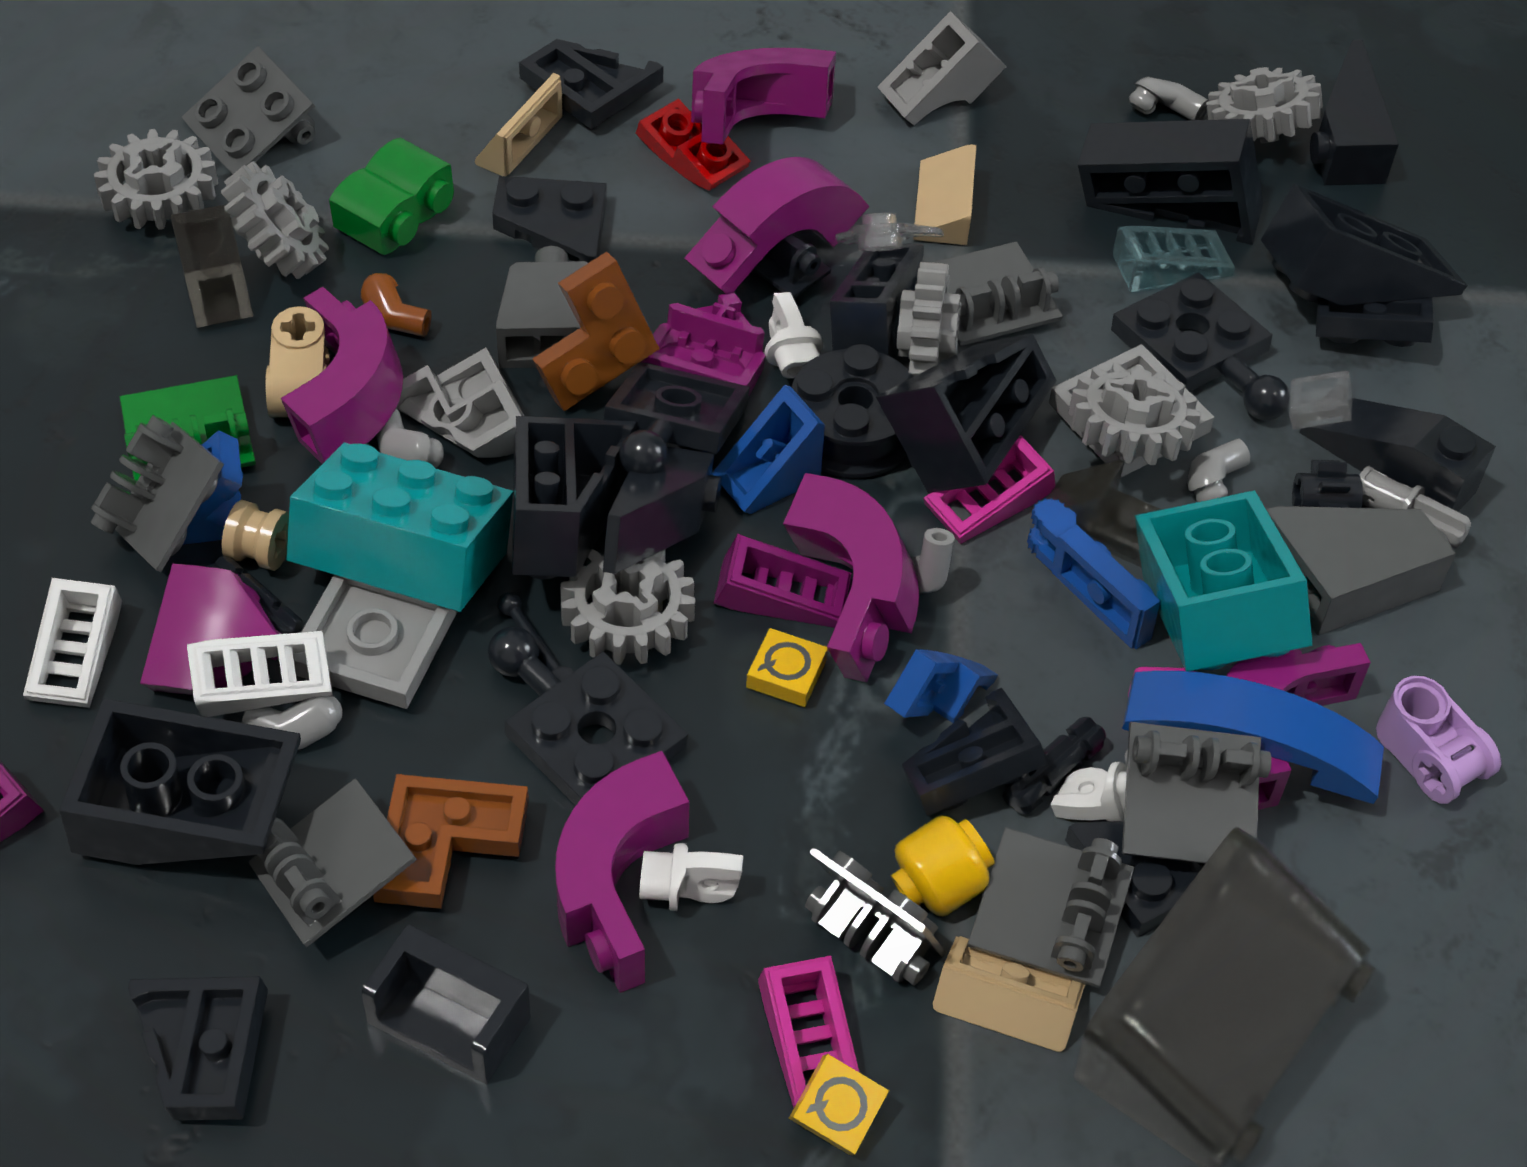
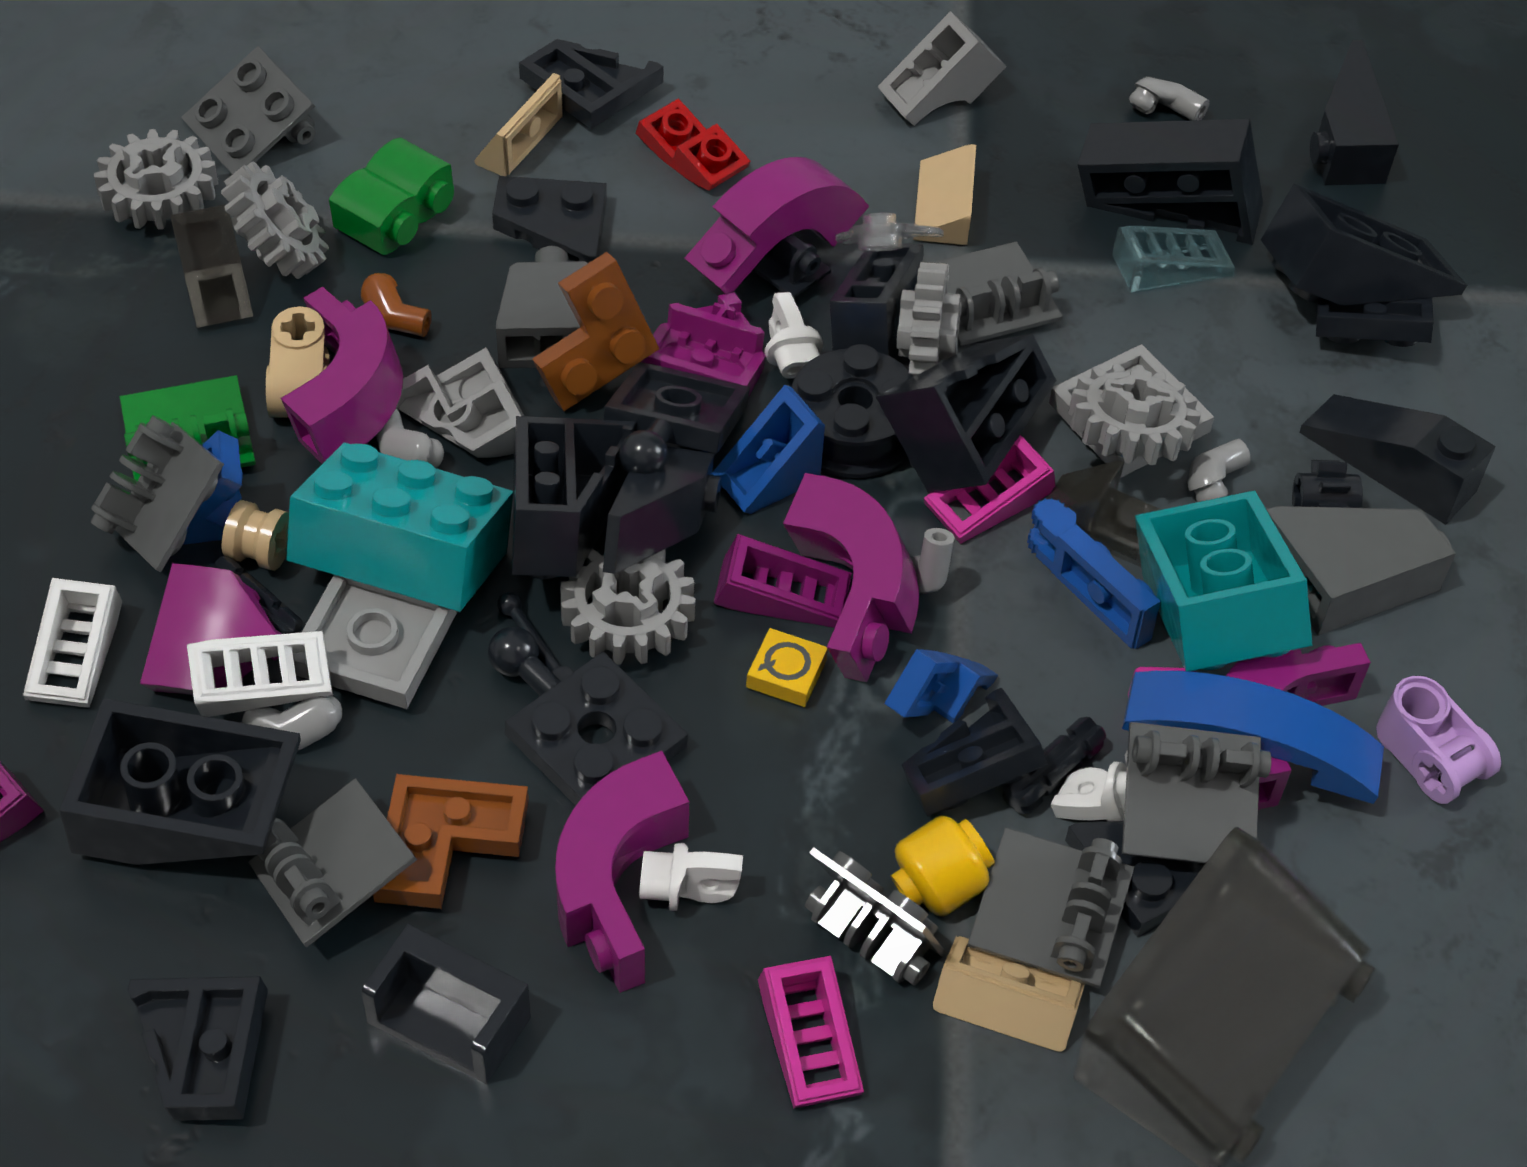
magenta arch [691,48,836,144] -> none
yellow tile [788,1054,889,1155] -> none
black plate [1111,272,1290,421] -> none
light grey gear [1206,67,1323,143] -> none
clear tile [1289,371,1353,429] -> none
light grey axle [1359,466,1471,548] -> none

